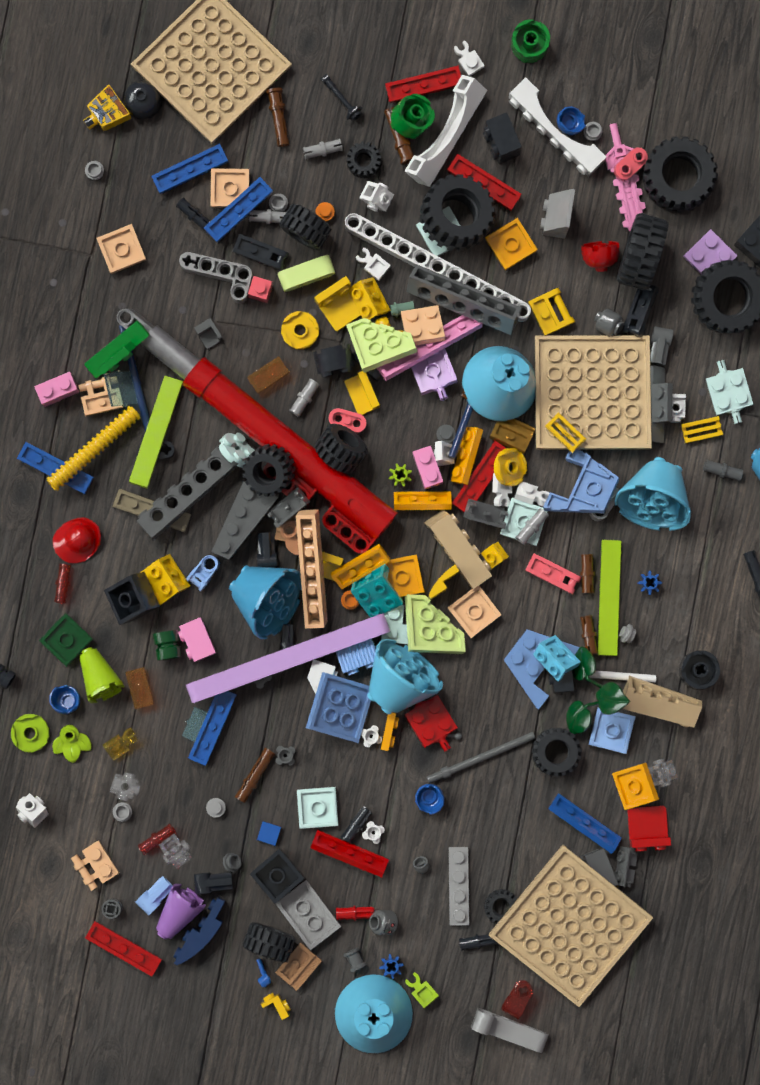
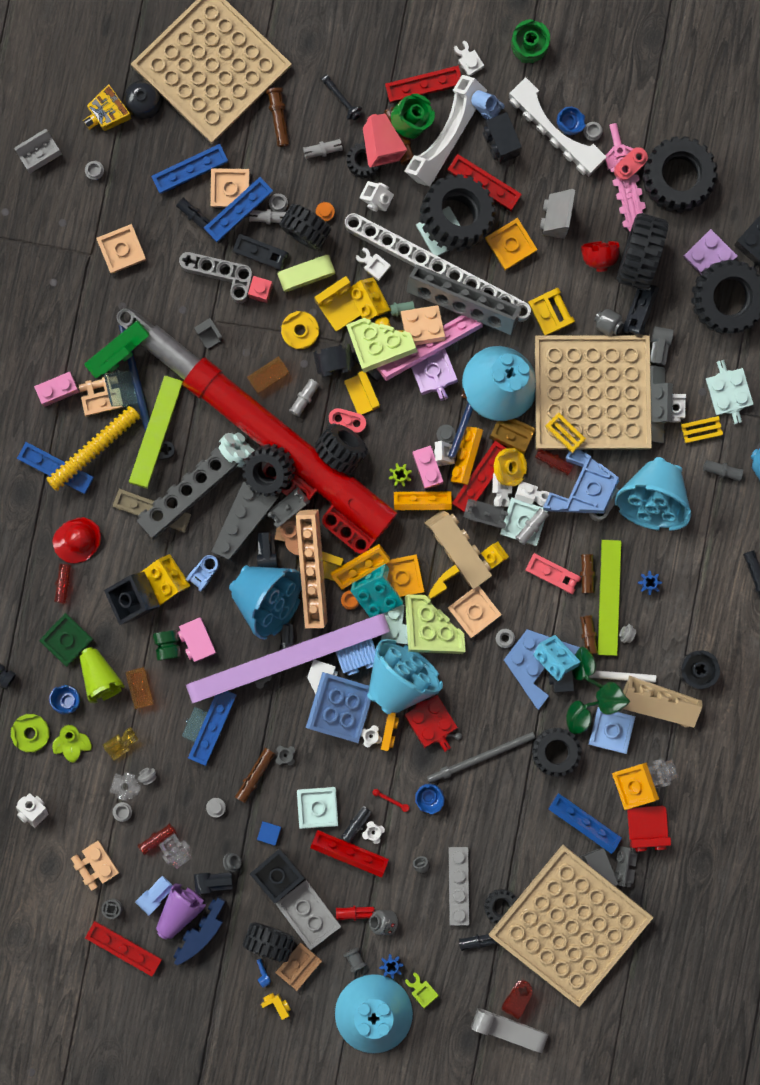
none -> light grey bracket [14,129,62,174]
none -> light grey plate [138,768,157,785]
none -> coral slope [363,113,407,168]
none -> red hinge [373,789,409,812]
none -> light blue piece [471,90,505,120]
none -> light grey plate [496,629,515,648]
none -> clear red pin [534,449,574,475]

